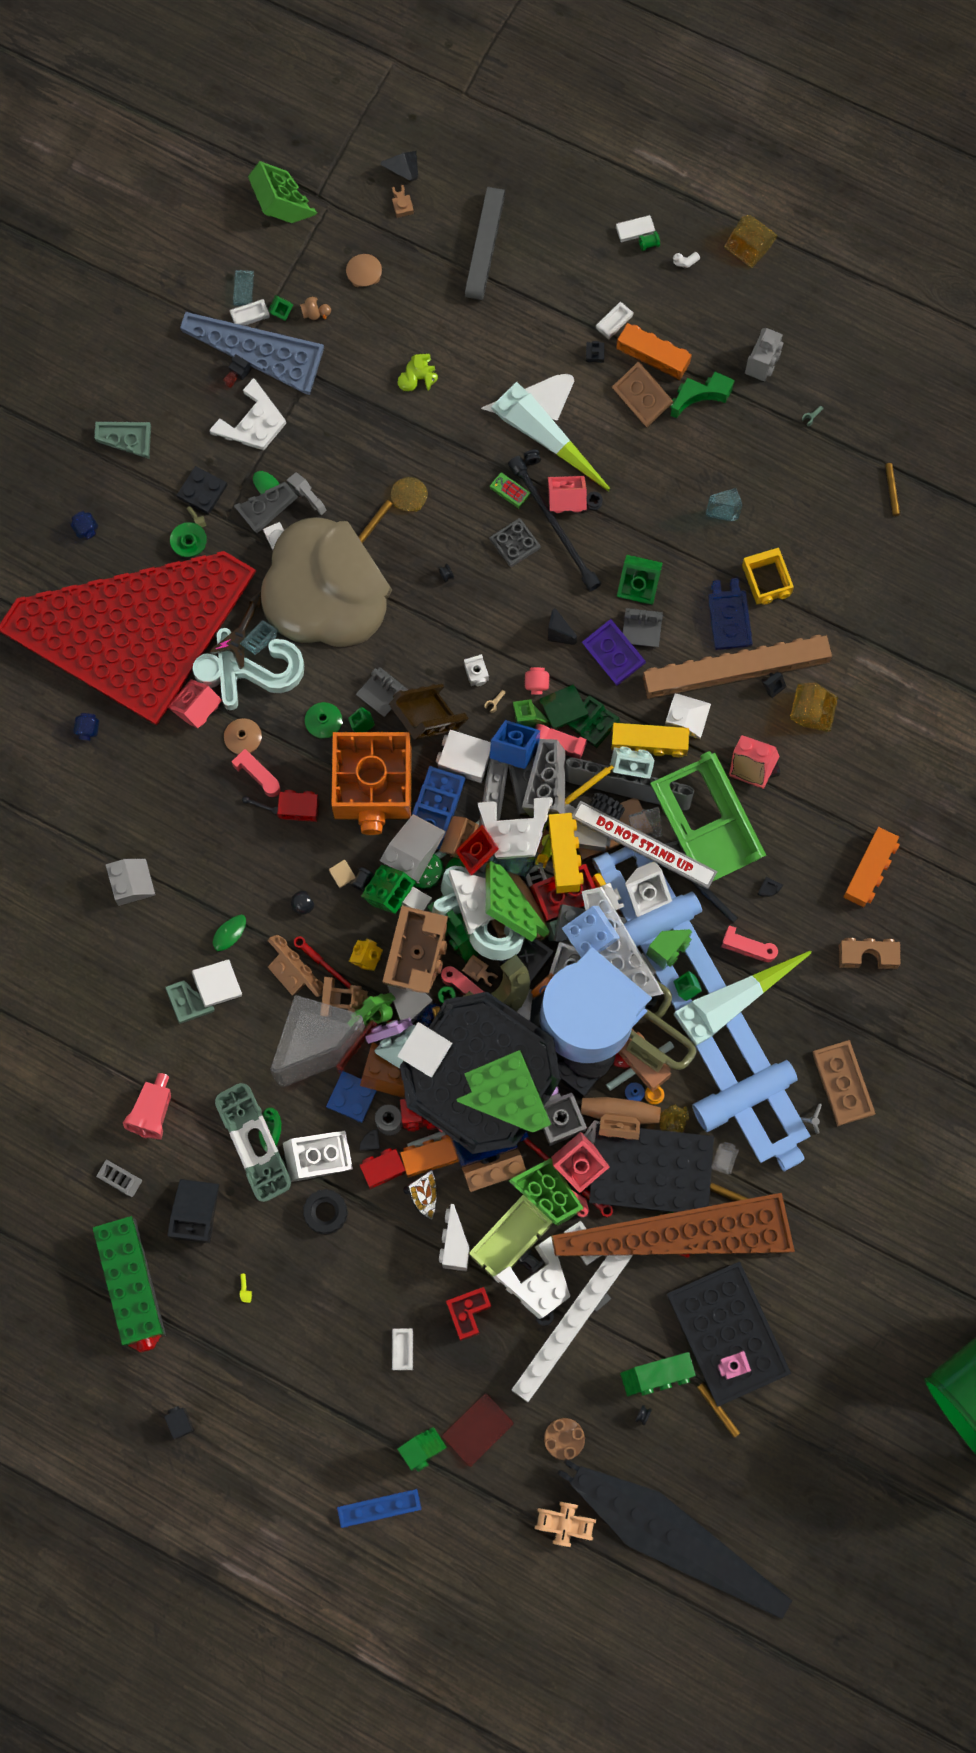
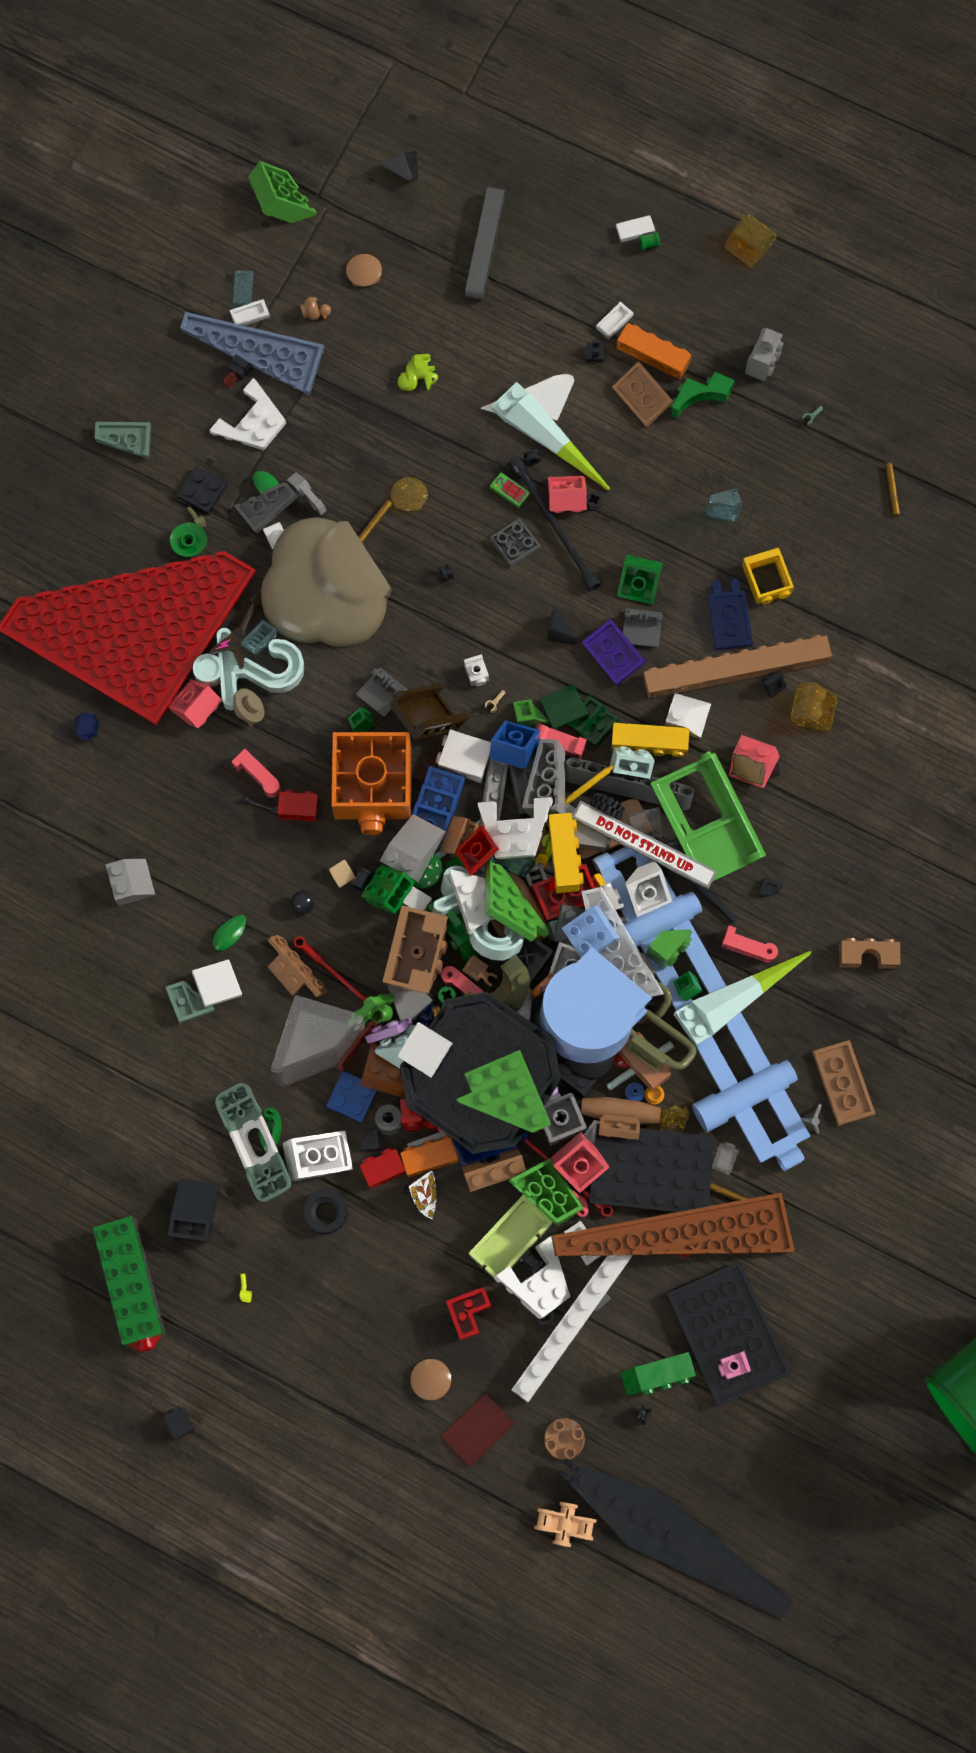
clear blue head [70,511,98,540] -> none
light grey slope [96,1159,142,1197] -> none
coral piece [123,1073,171,1139] -> none
medium nougat dish [224,718,262,755] -> none
green slope [268,295,293,321] -> none
green dish [305,702,342,739] -> none
medium nougat tile [321,977,368,1018] -> none
blue tile [337,1489,422,1528] -> none
yellow brick [349,939,383,971] -> none
medium nougat plate [392,185,414,218] -> none
white tile [392,1329,413,1370] -> none
green wedge [398,1427,447,1472] -> none
white slope [439,1204,470,1271] -> none
coral head [525,667,549,695] -> none
white arm [673,252,700,268] -> none
pearl gold bar [697,1383,740,1438] -> none
orange brick [843,827,900,907] -> none
none -> dark tan piece [233,689,264,727]
none -> medium nougat dish [411,1359,451,1400]

